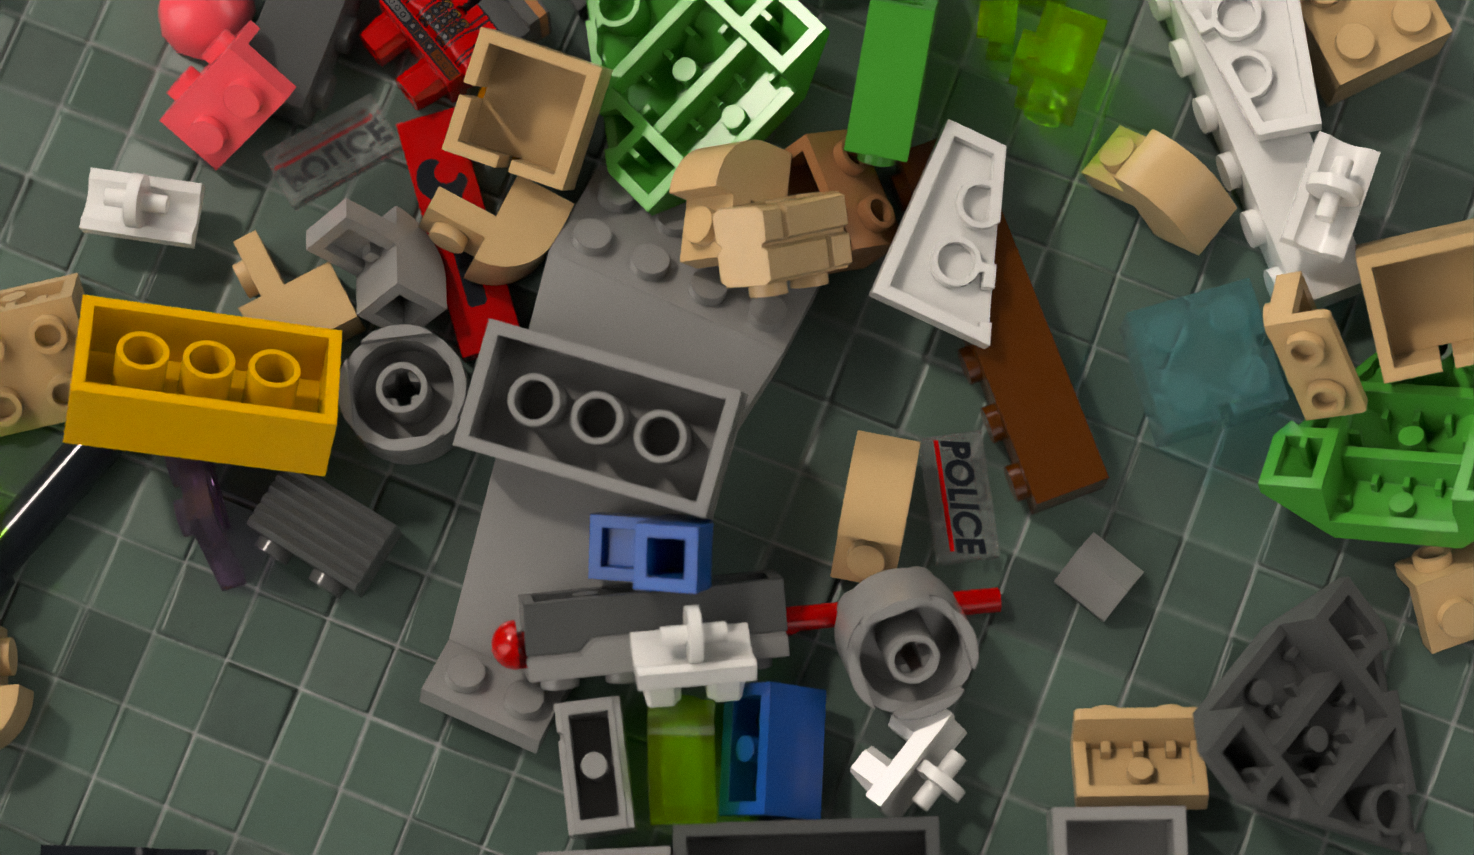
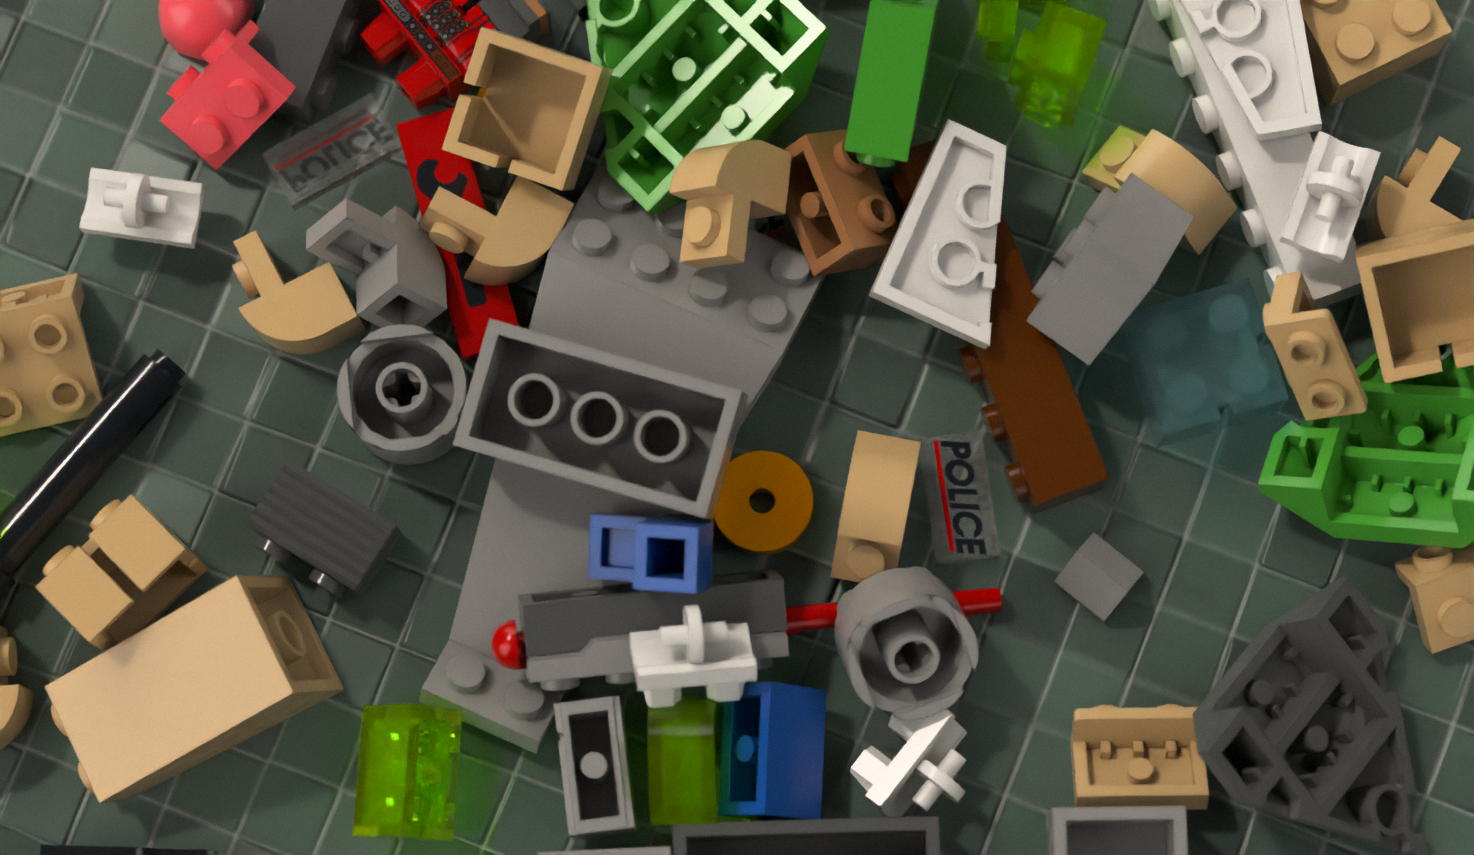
yellow brick [63,294,342,477] -> none
clear purple wing [164,456,247,591] -> none
tan brick [712,191,853,298] -> none
none -> tan piece [35,494,208,651]
none -> tan slope [45,575,345,803]
none -> clear neon green brick [352,703,463,842]
none -> light orange piece [713,450,813,555]
none -> light grey piece [1026,172,1194,366]
none -> tan brick [1365,136,1462,242]

